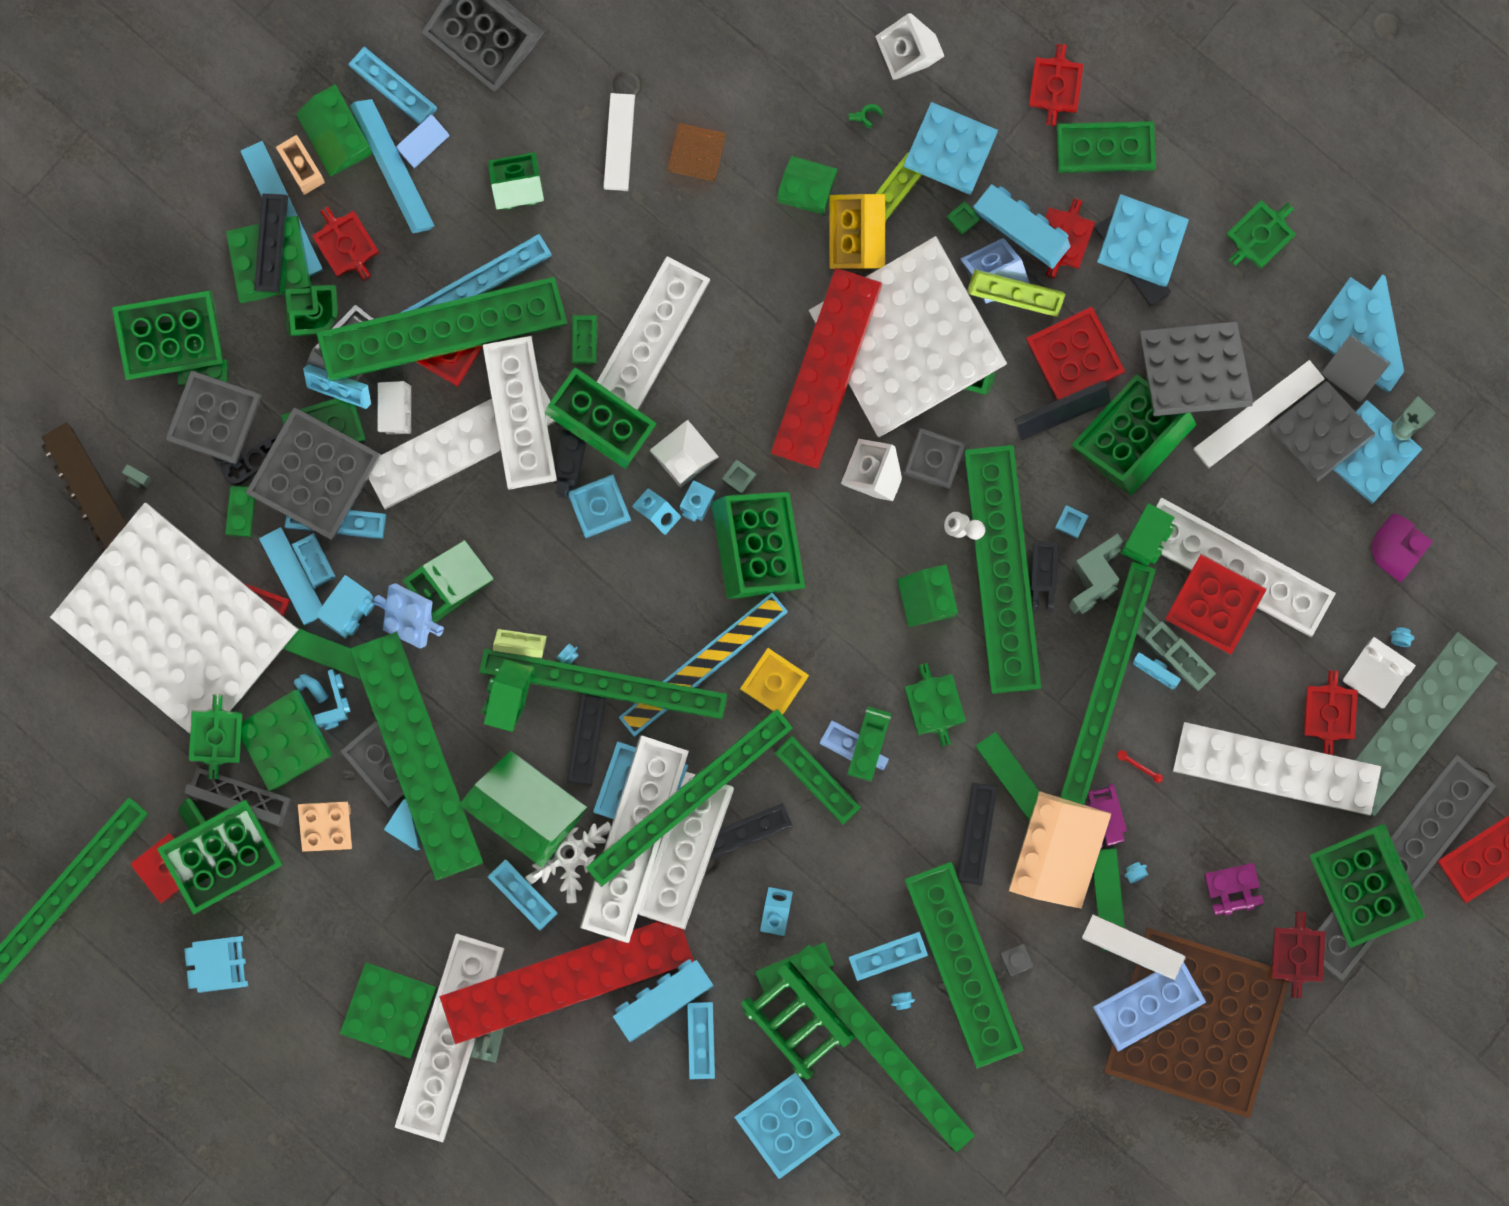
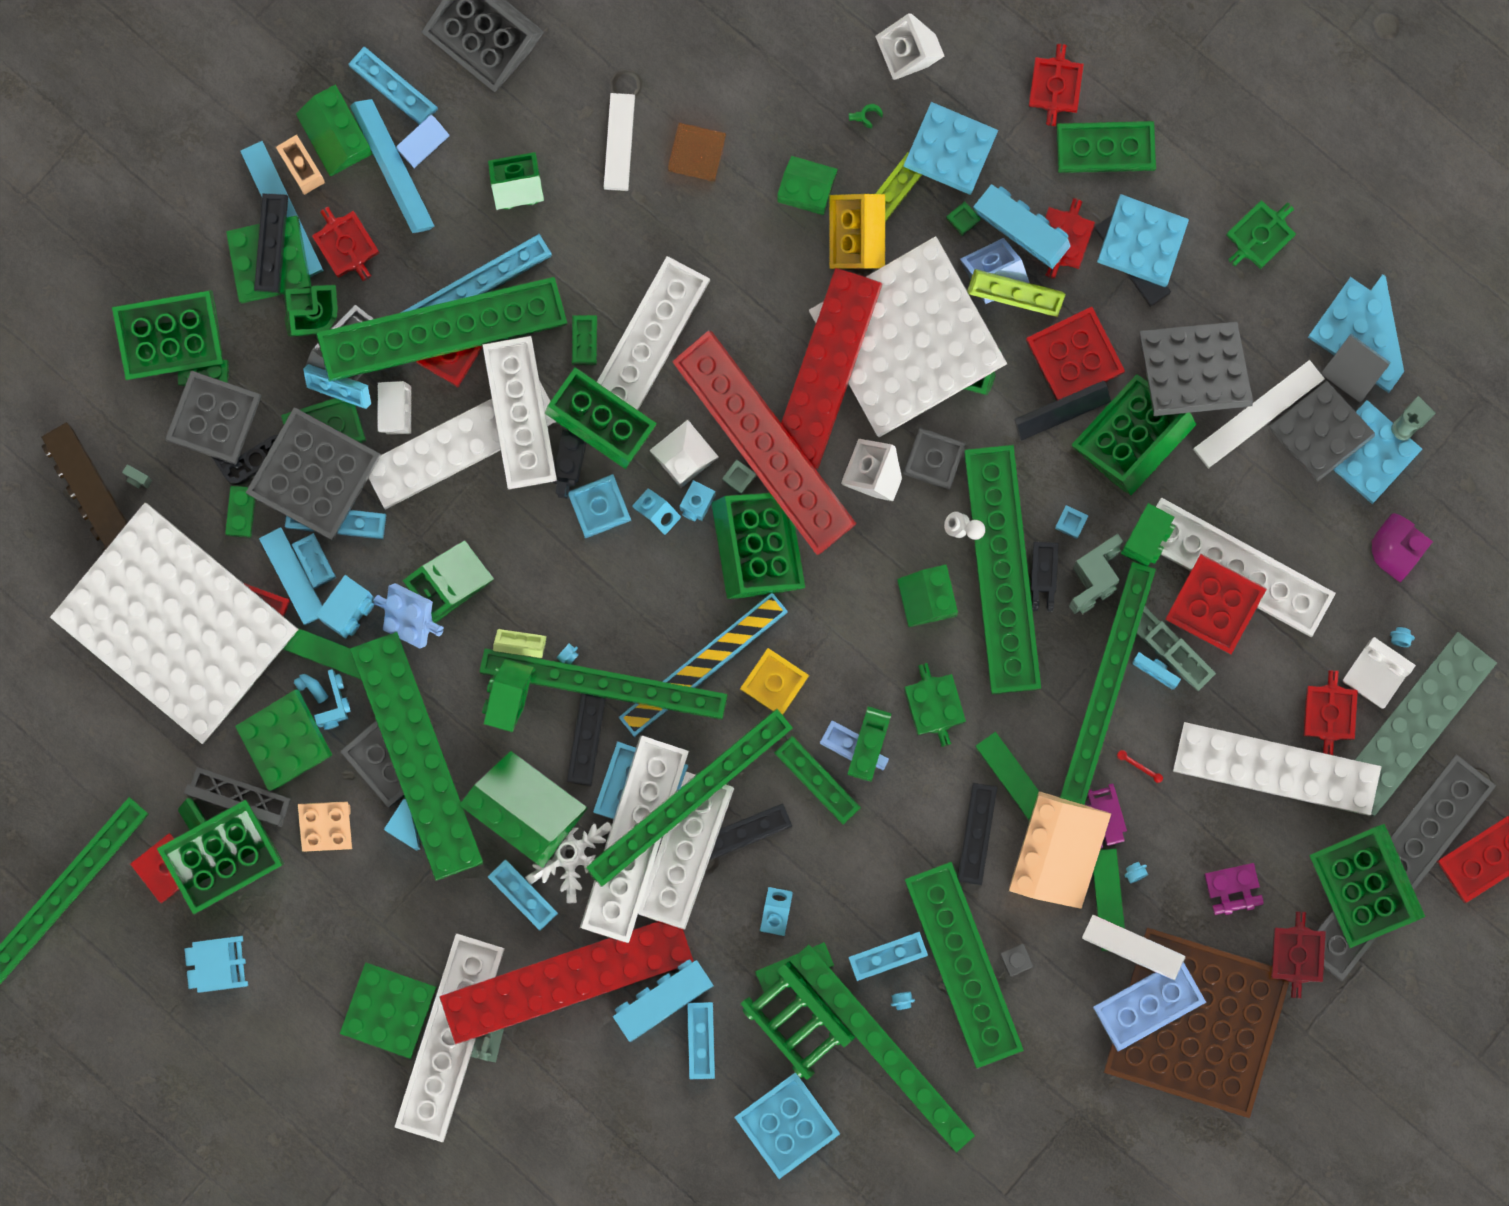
green plate [189,694,242,779] -> none
none -> red plate [672,331,856,555]

